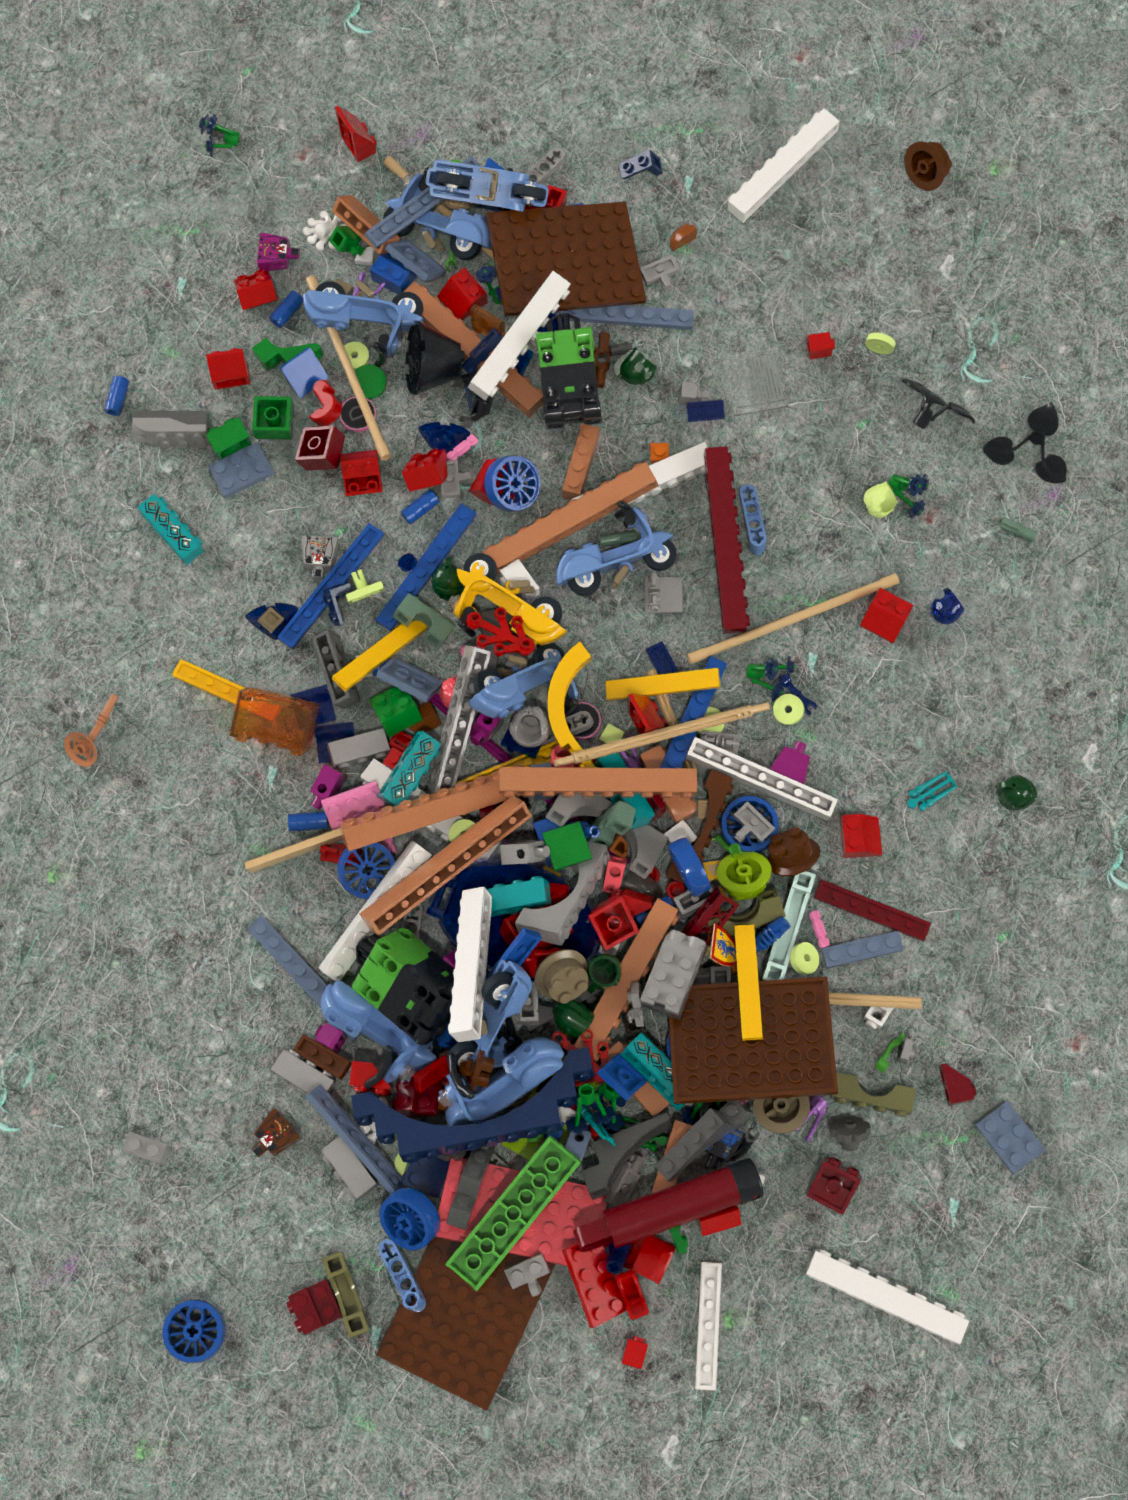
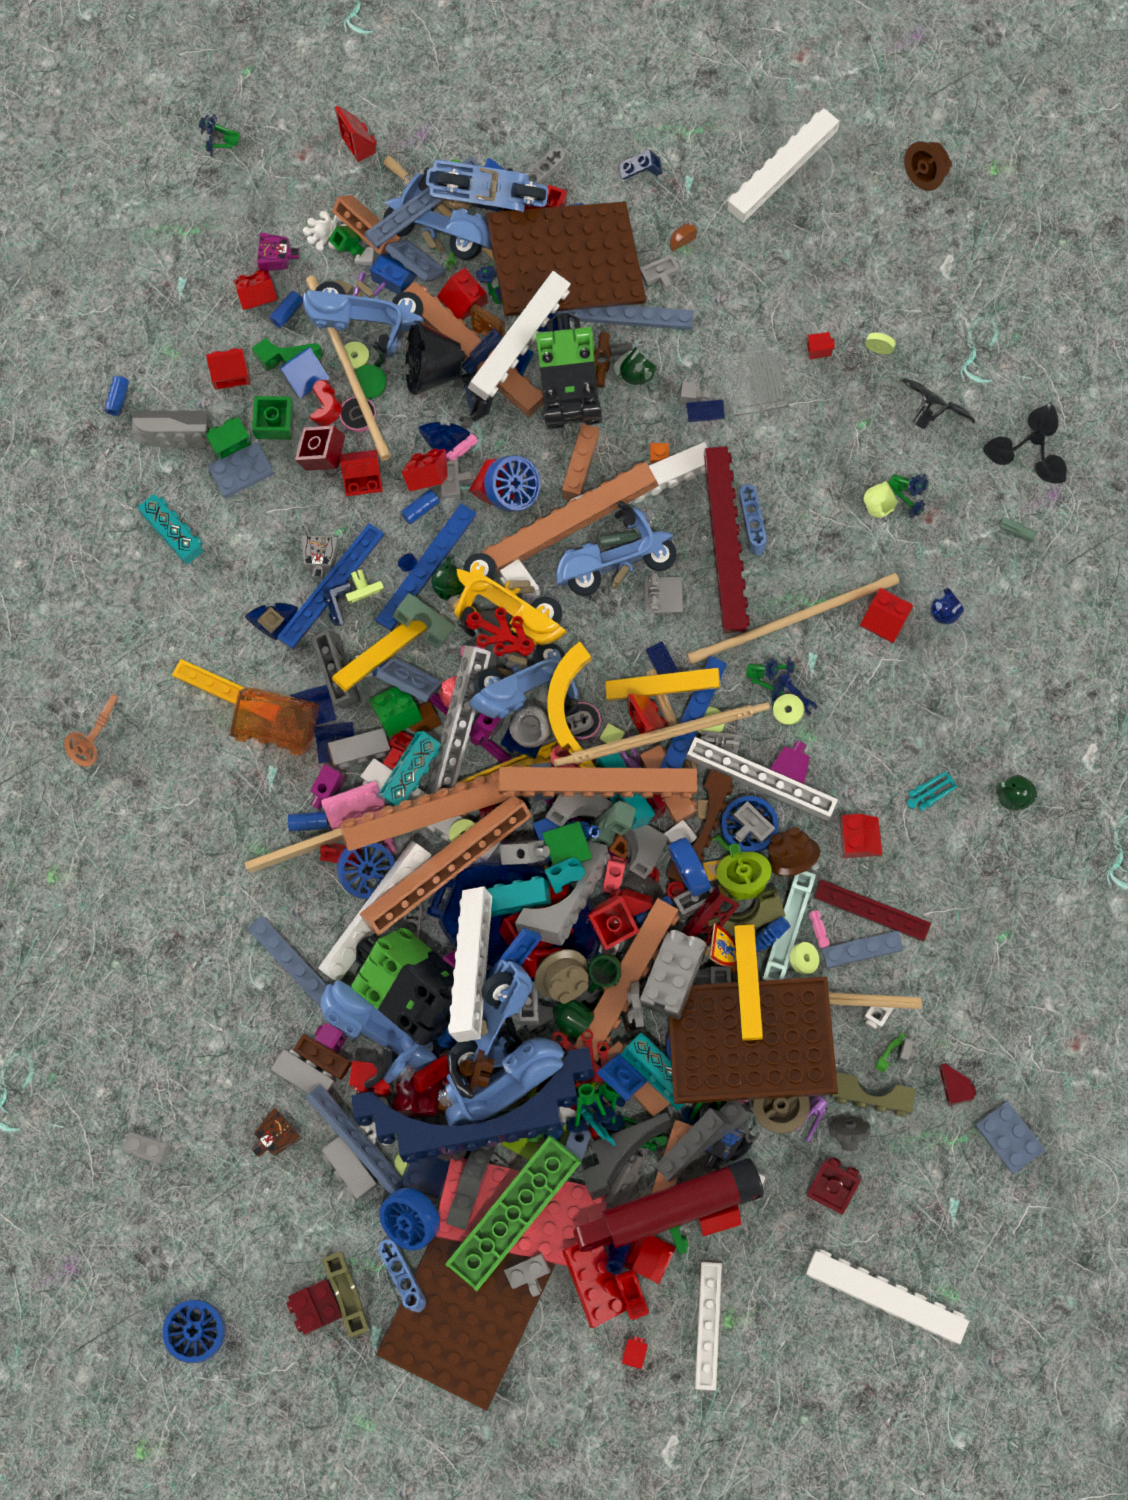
none -> teal leg [544,858,585,894]

